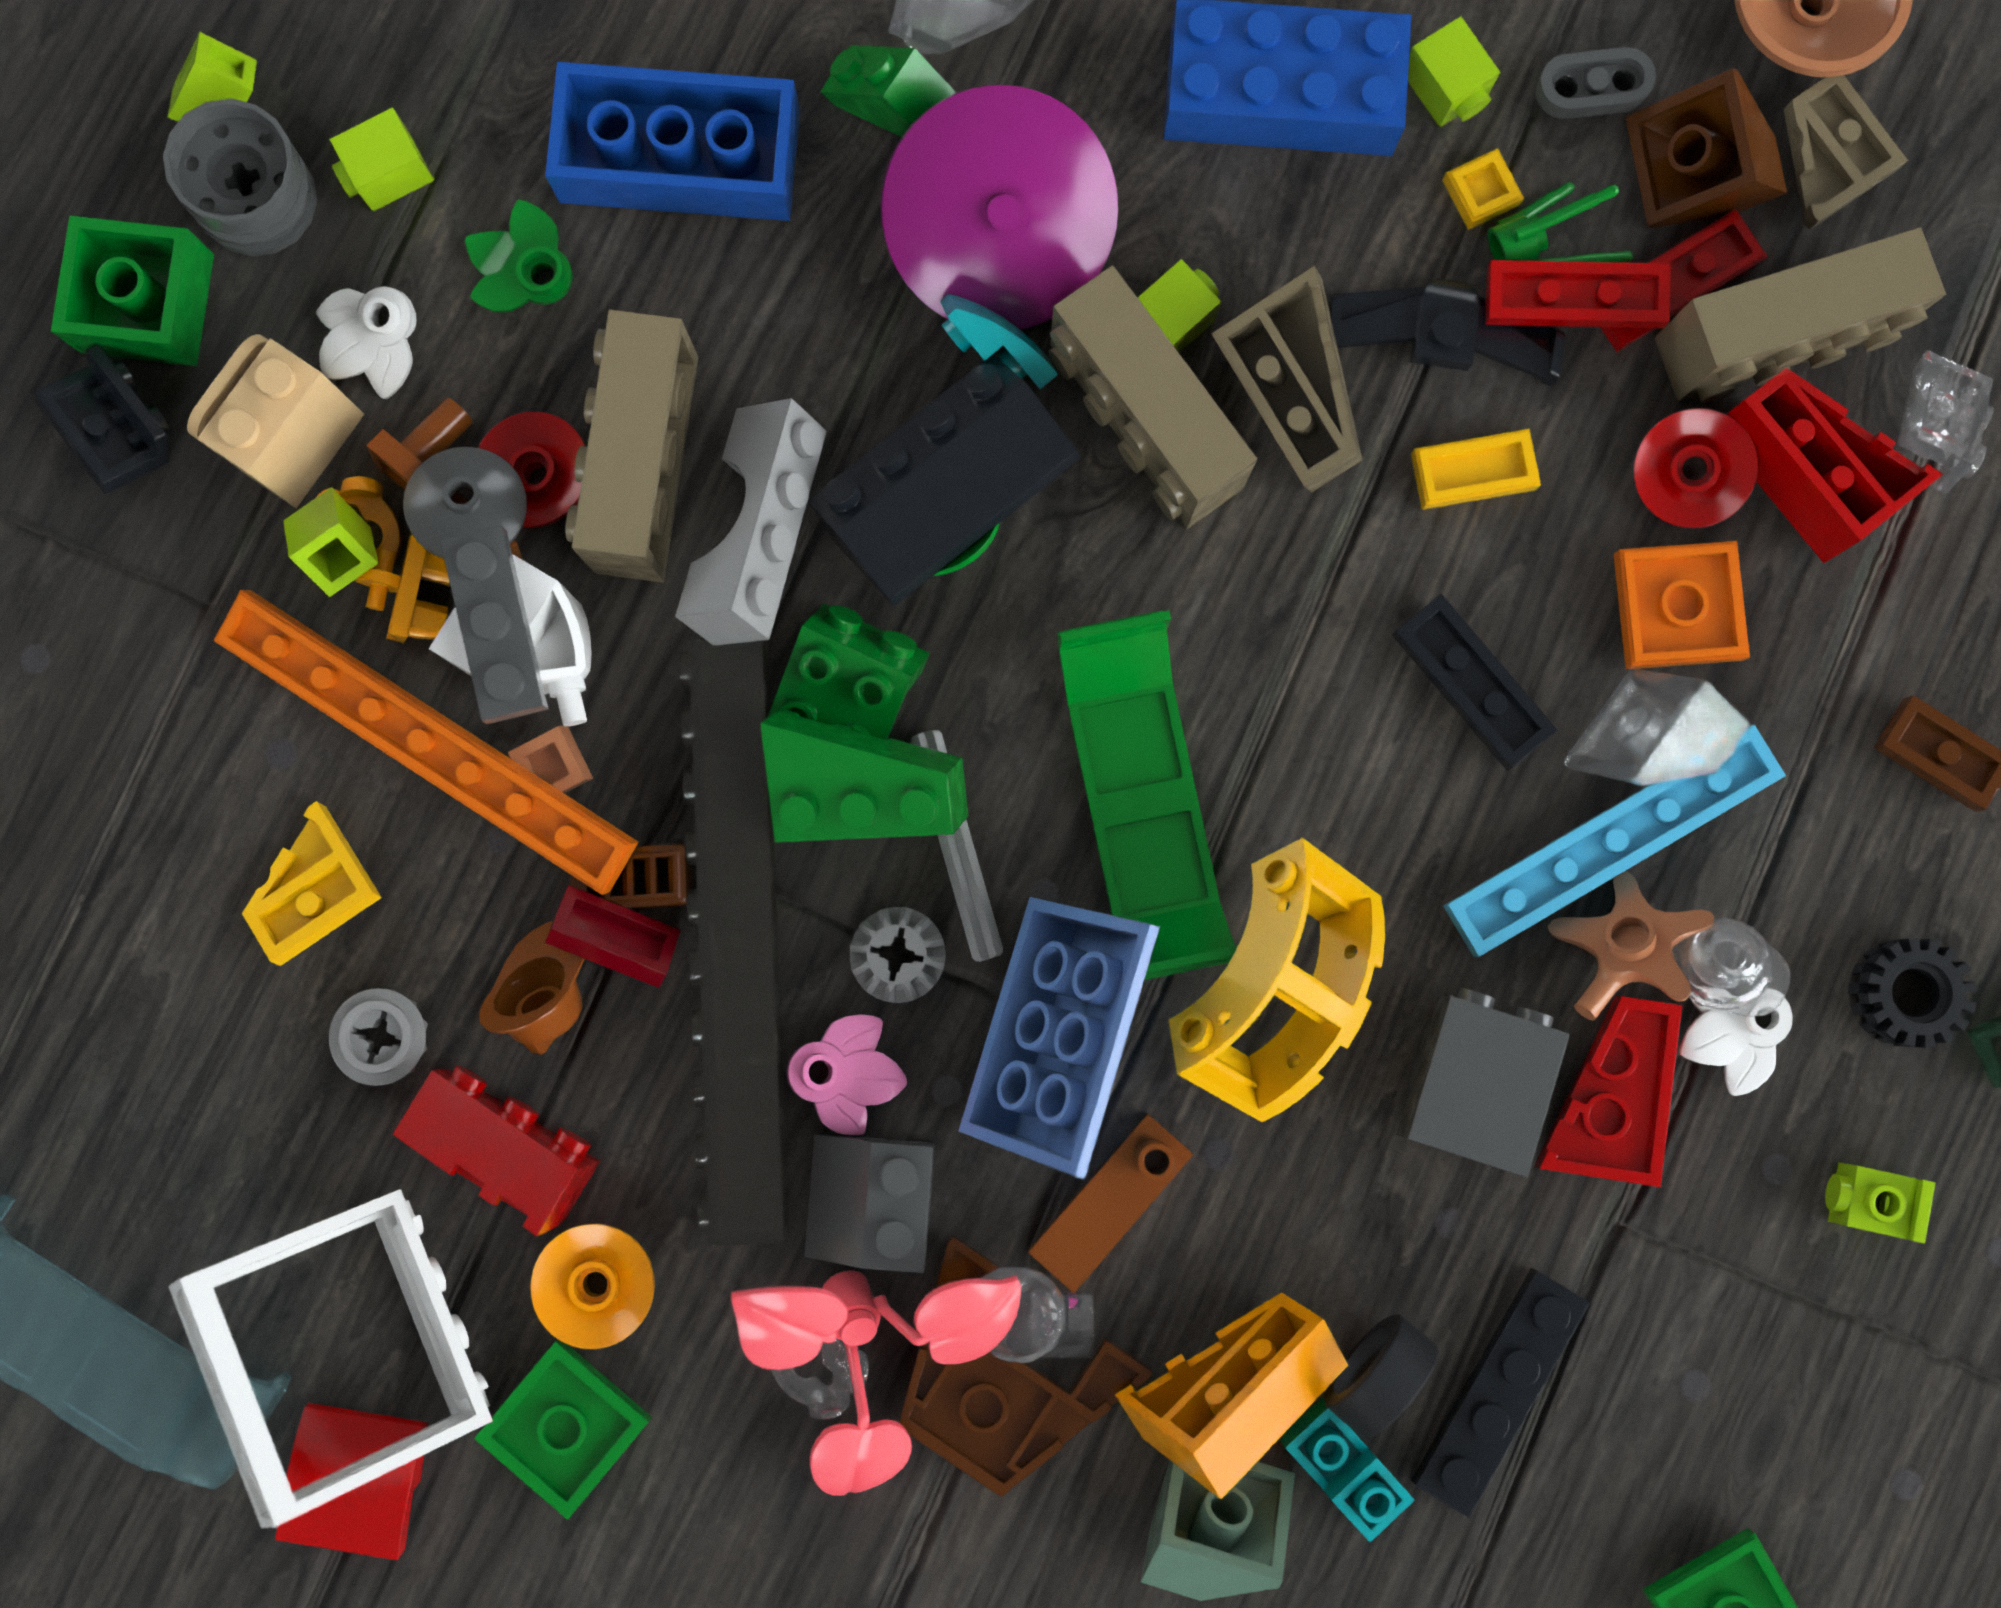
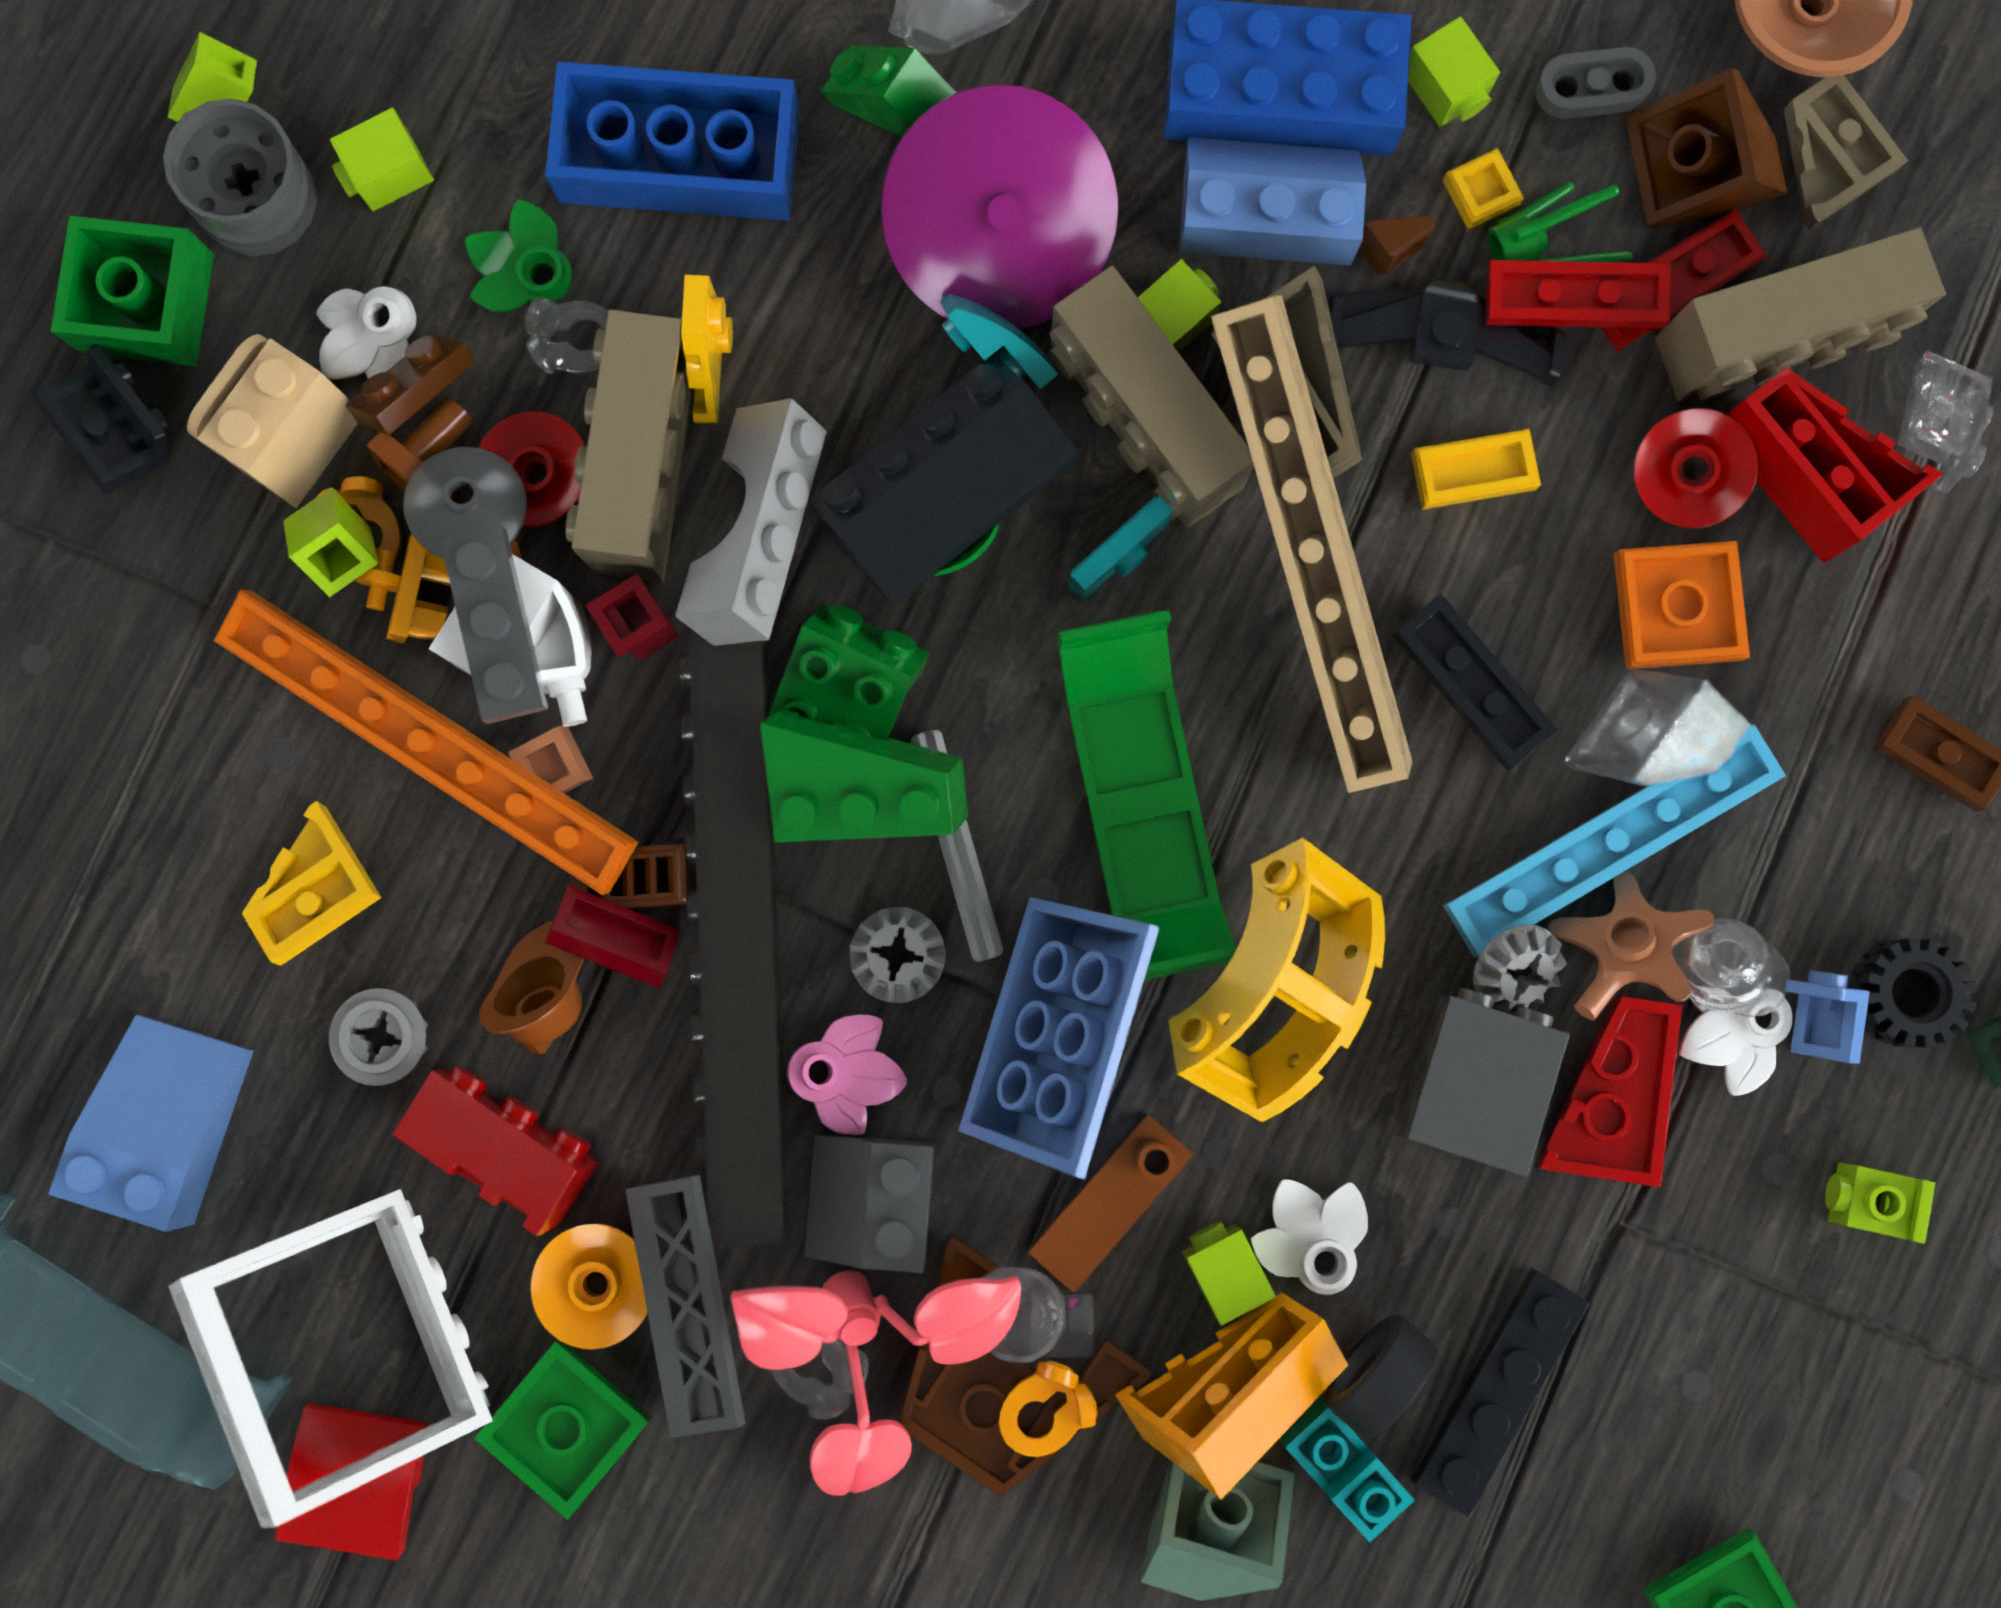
none -> medium blue slope [48,1015,254,1232]
none -> reddish brown plate [346,334,476,435]
none -> clear piece [525,297,609,374]
none -> dark red brick [585,573,680,662]
none -> dark grey fence [625,1175,746,1438]
none -> yellow wing [681,275,733,424]
none -> light orange piece [999,1360,1097,1457]
none -> teal plate [1069,496,1173,602]
none -> medium blue slope [1178,137,1366,266]
none -> lime brick [1181,1221,1276,1326]
none -> tan brick [1211,295,1413,793]
none -> white plate [1251,1179,1368,1295]
none -> reddish brown slope [1359,215,1437,276]
none -> light grey gear [1473,924,1567,1013]
none -> medium blue bracket [1785,970,1870,1064]

